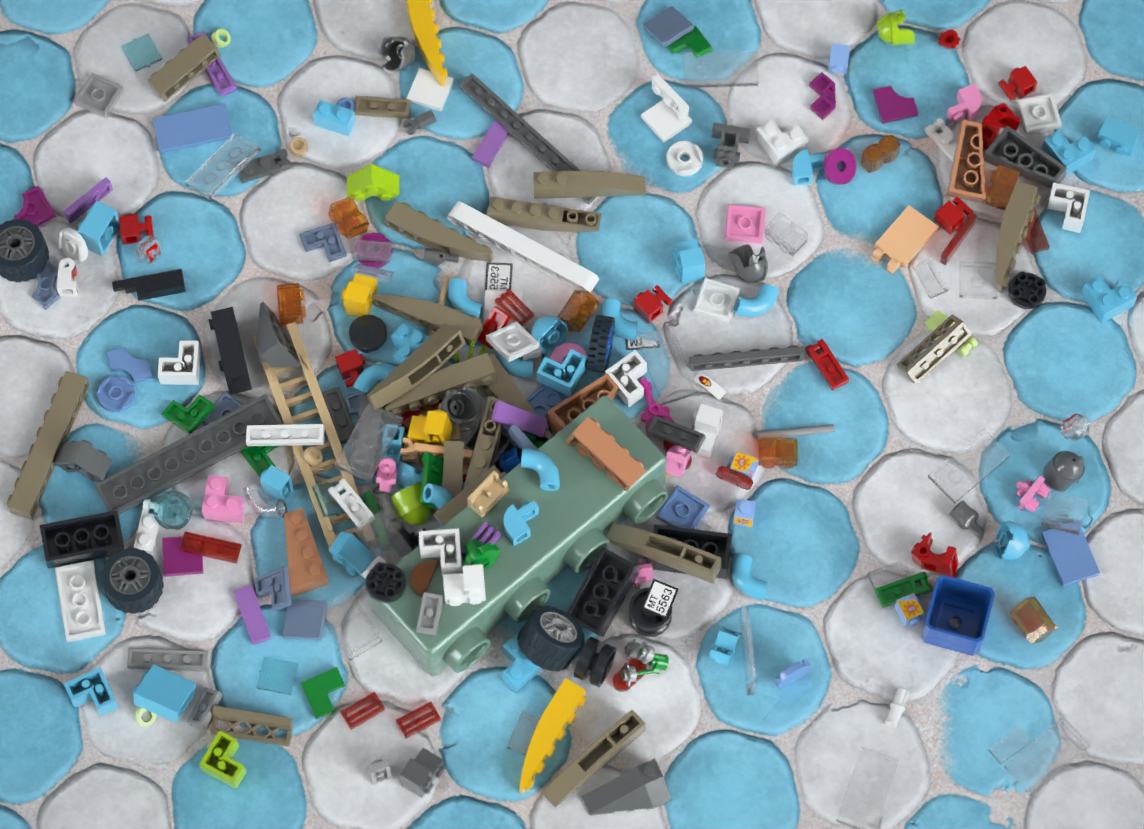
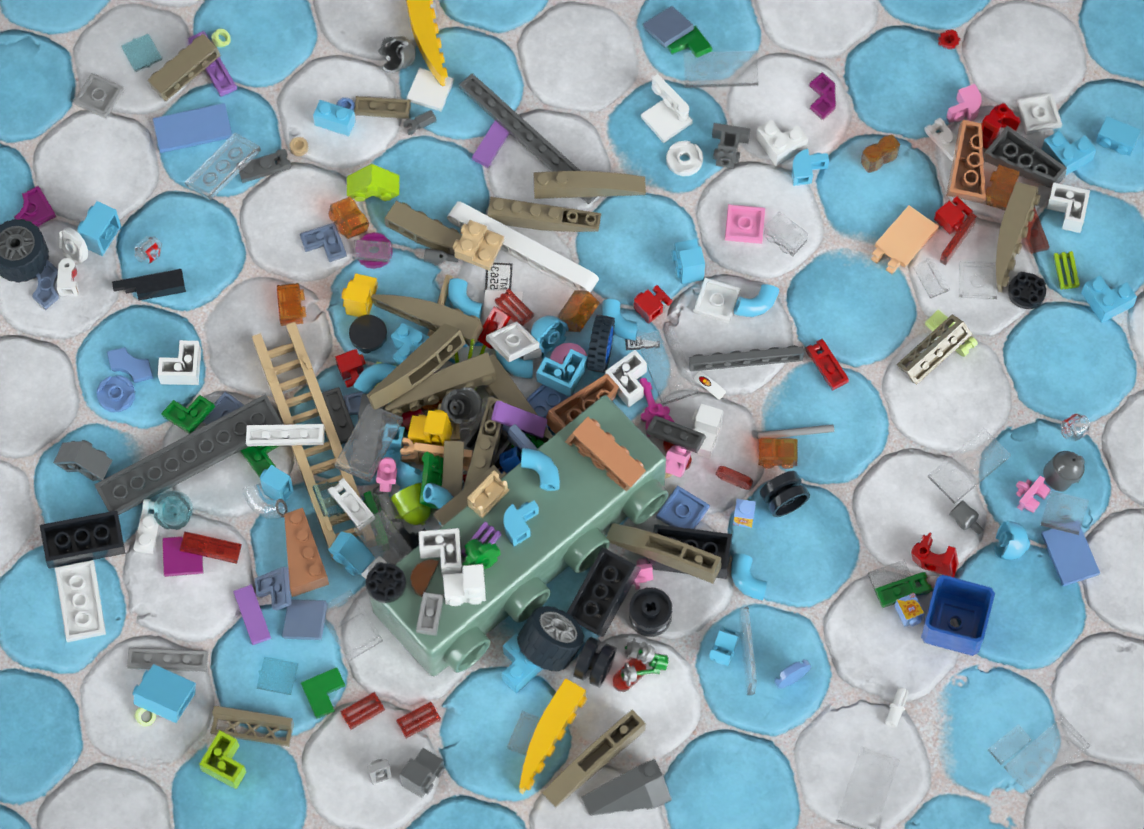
dark tan brick [7,371,90,520] -> none
medium lavender tile [63,177,113,223] -> none
medium azure brick [64,667,119,716] -> none
black wheel [101,548,164,614] -> none
red brick [119,214,154,245] -> none
light grey plate [187,687,223,730] -> none
bright pink brick [202,475,246,523] -> none
black brick [208,307,252,395] -> none
dark grey wedge [256,302,301,368] -> none
tan tile [303,446,323,466] -> none
clear tile [353,264,394,283] -> none
sticker [641,579,679,619] -> none
brick [727,451,758,483] -> none
dark grey helmet [728,244,768,282] -> none
magenta tile [823,148,856,185] -> none
light blue brick [828,43,850,74] -> none
magenta tile [873,86,918,124] -> none
lime helmet [876,9,914,46] -> none
red brick [998,65,1037,101] -> none
clear orange brick [1009,596,1057,644] -> none
none -> tan plate [453,220,505,271]
none -> black wheel [760,471,810,517]
none -> lime tile [1053,251,1080,290]

